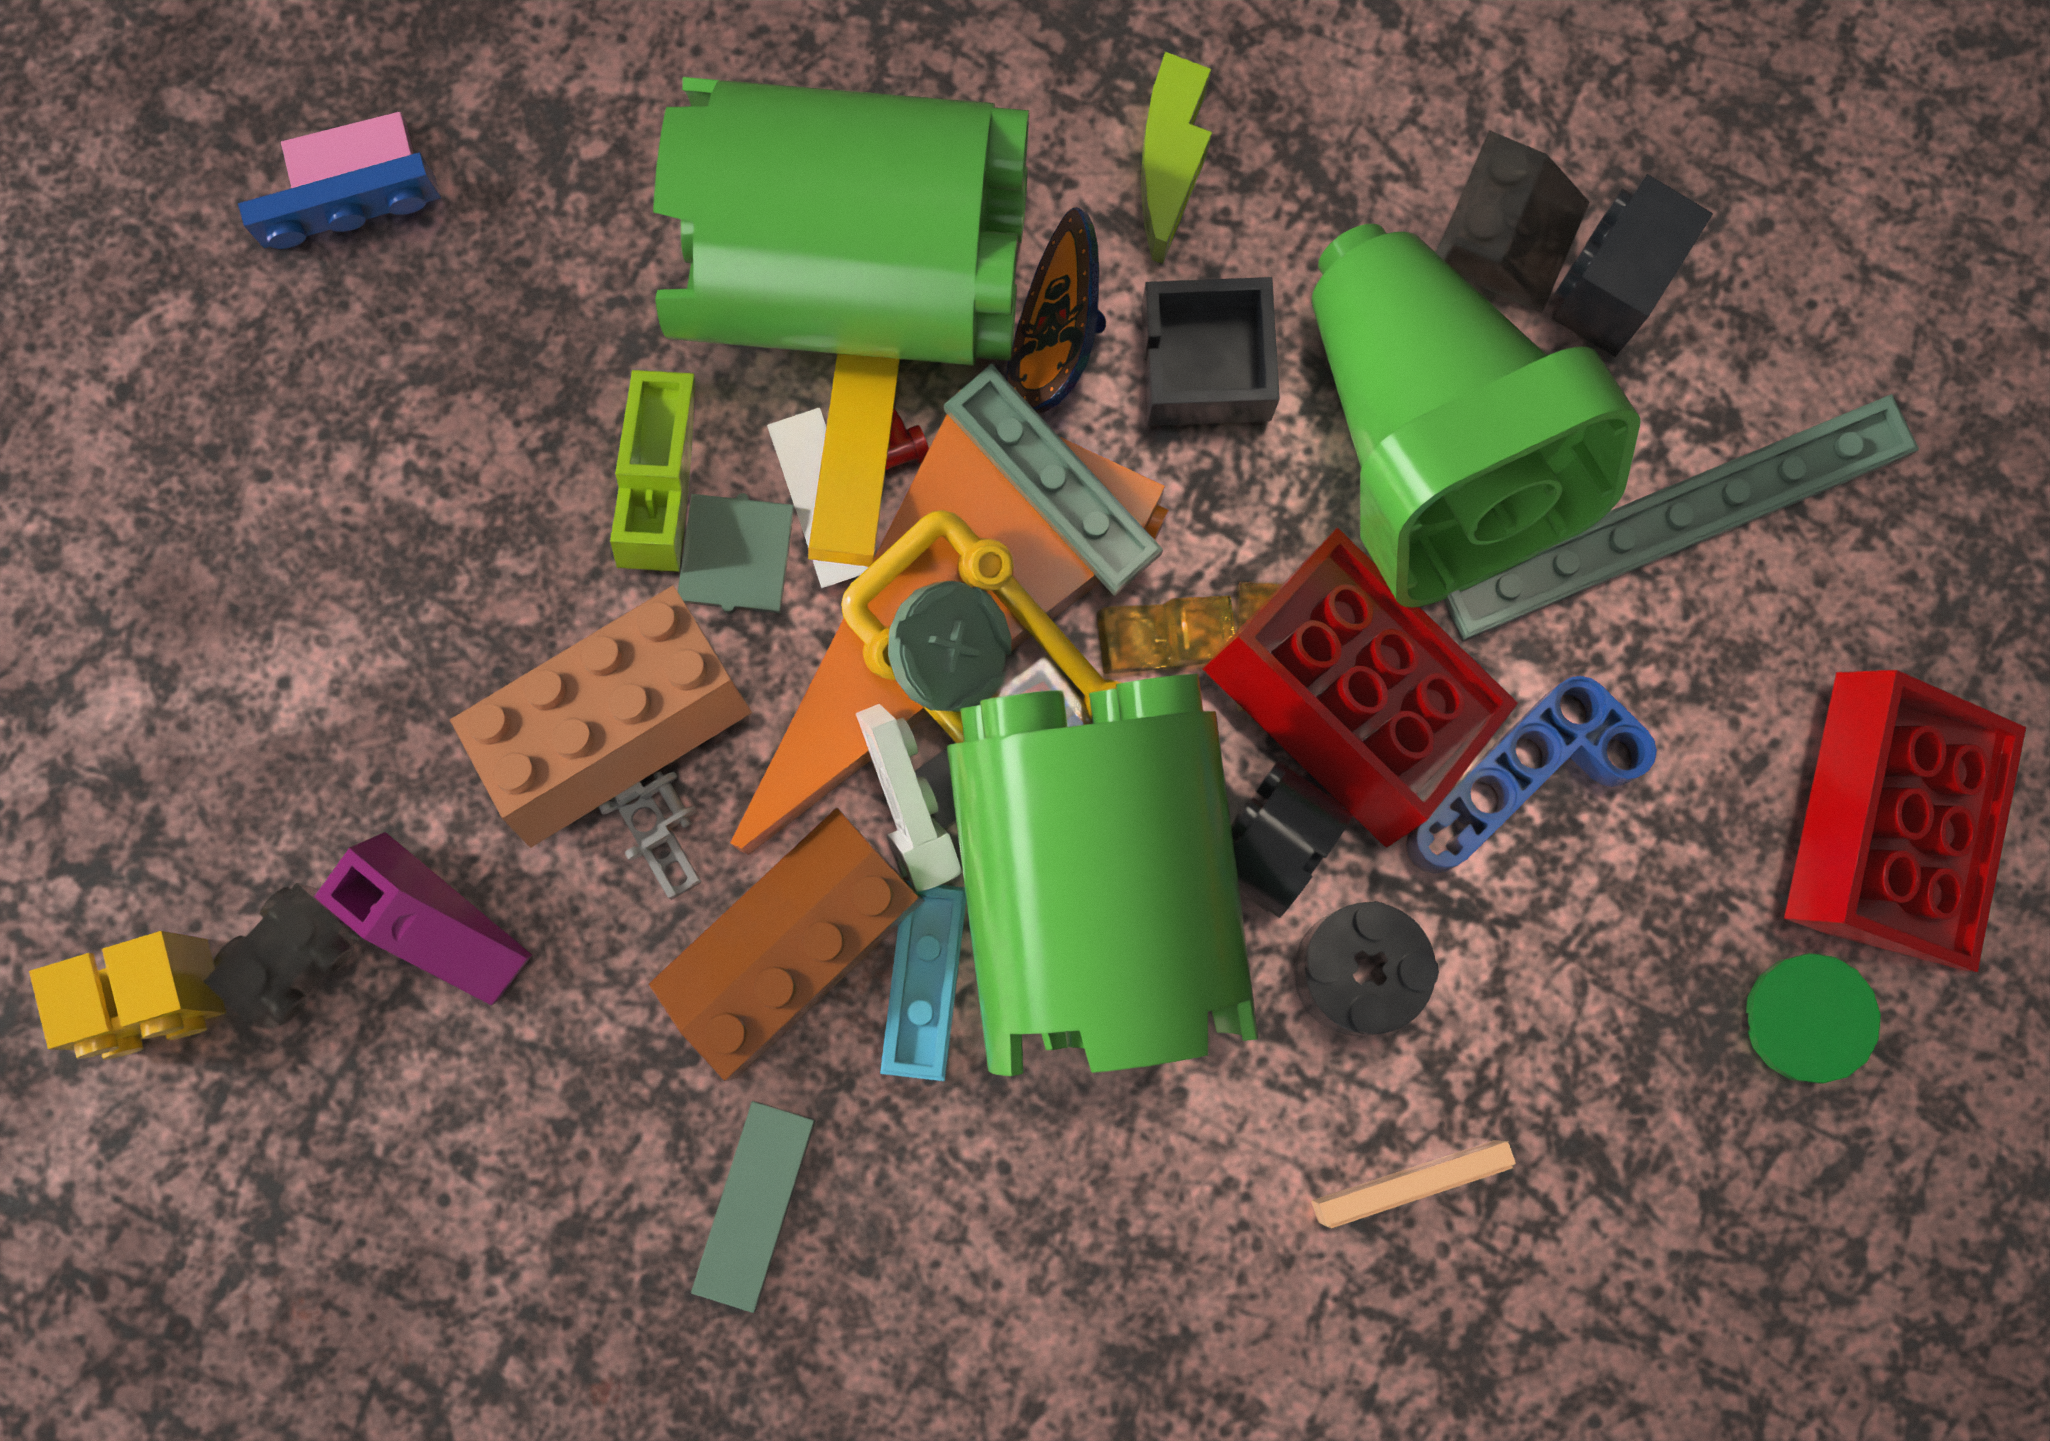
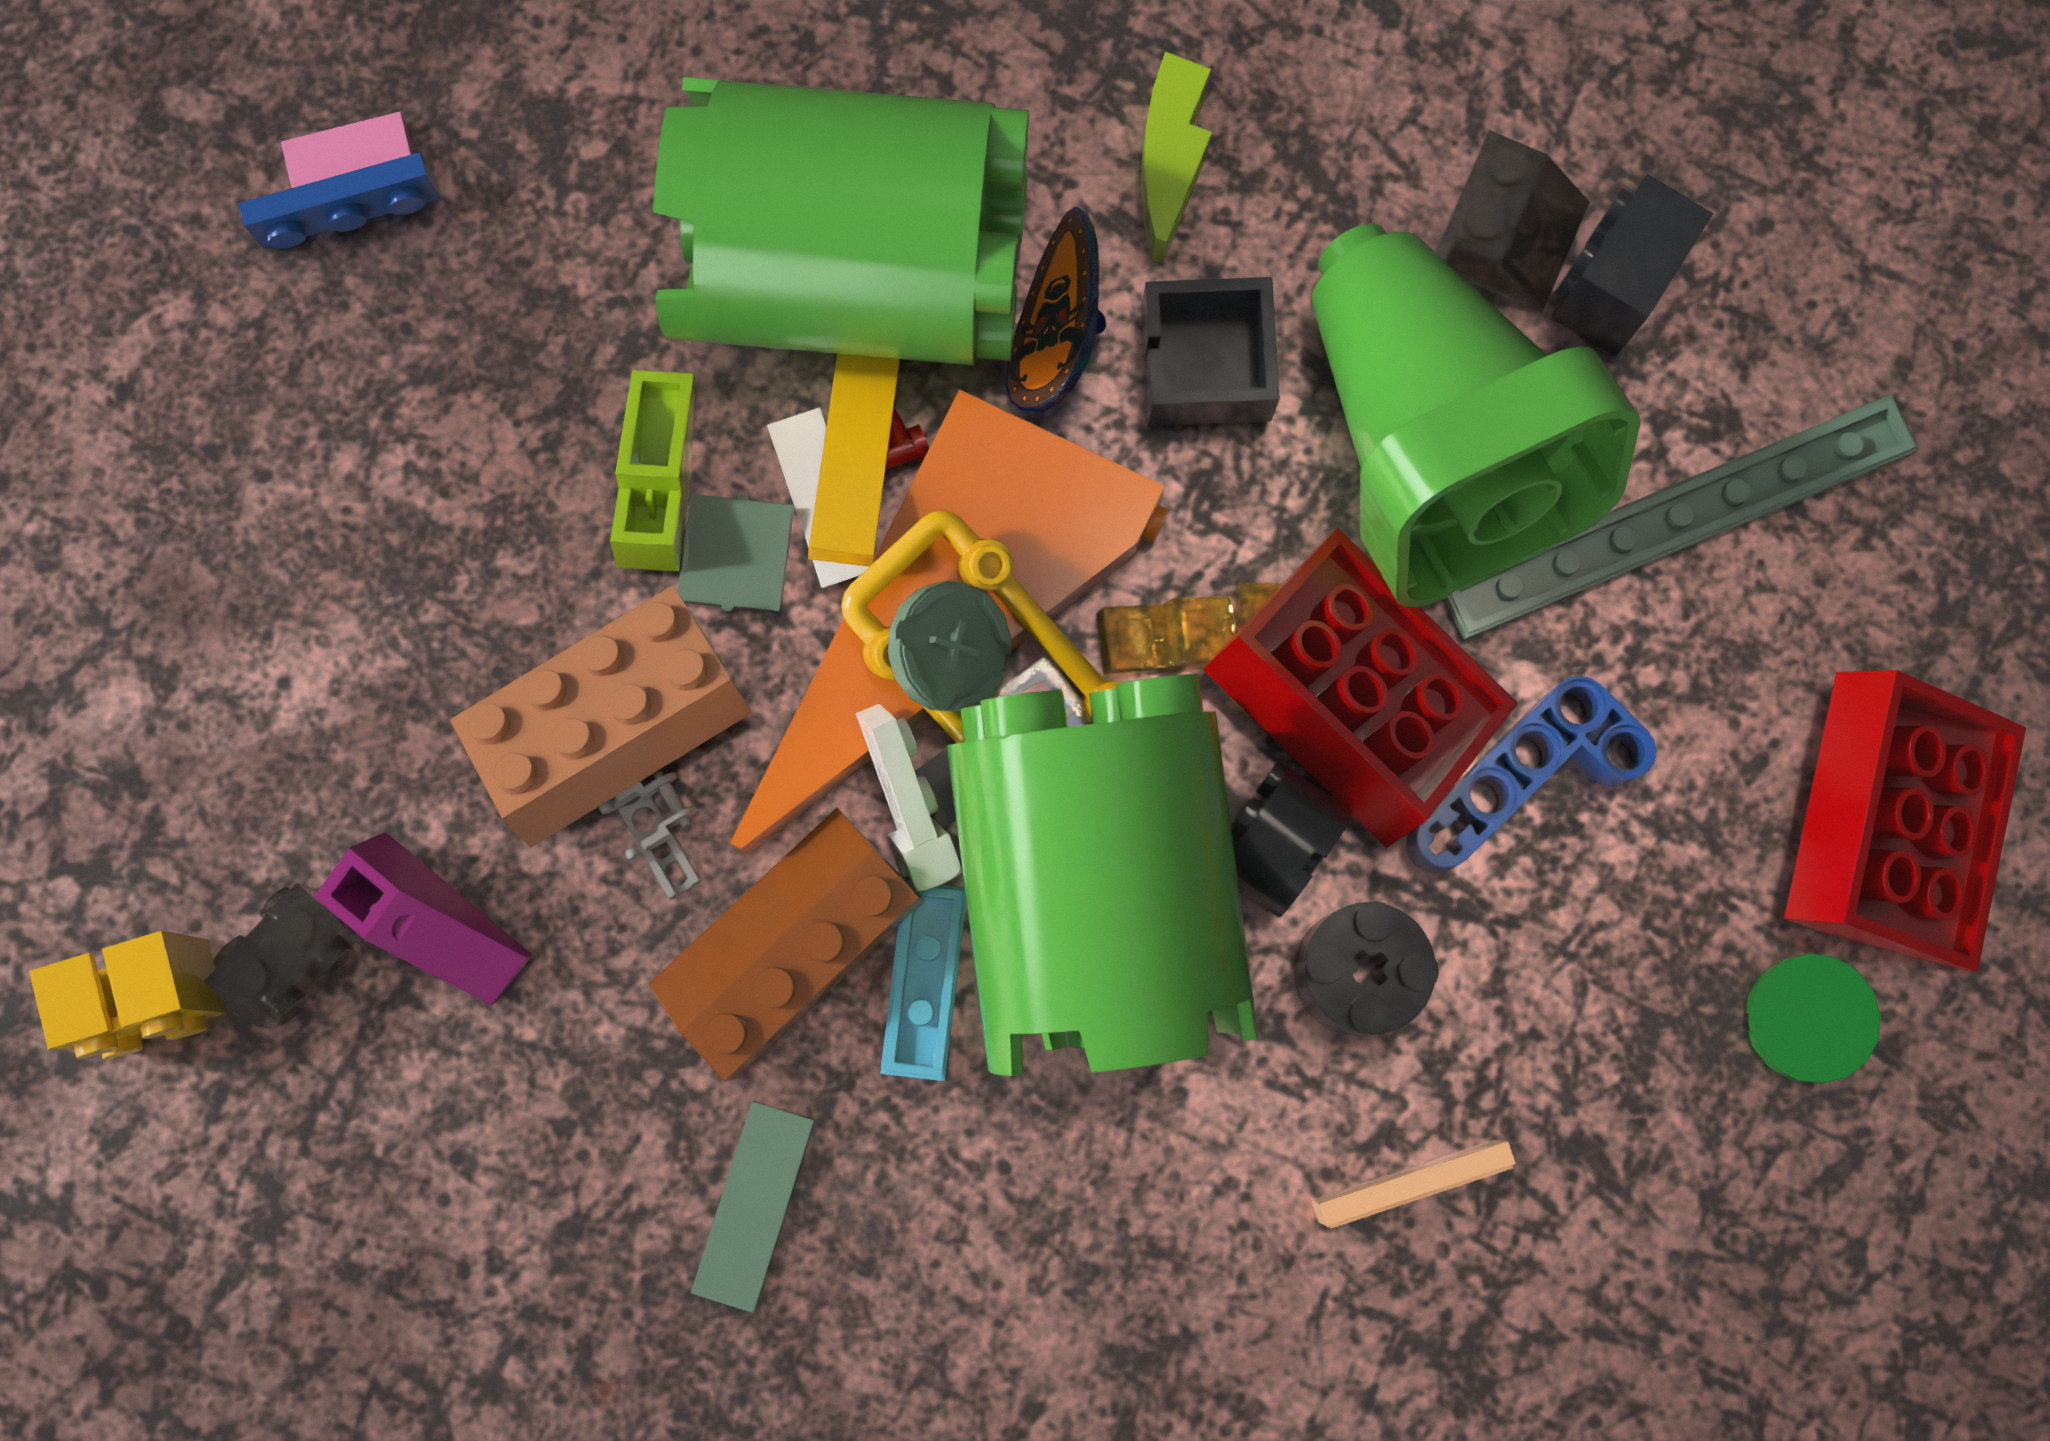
sand green tile [944,364,1163,596] -> none

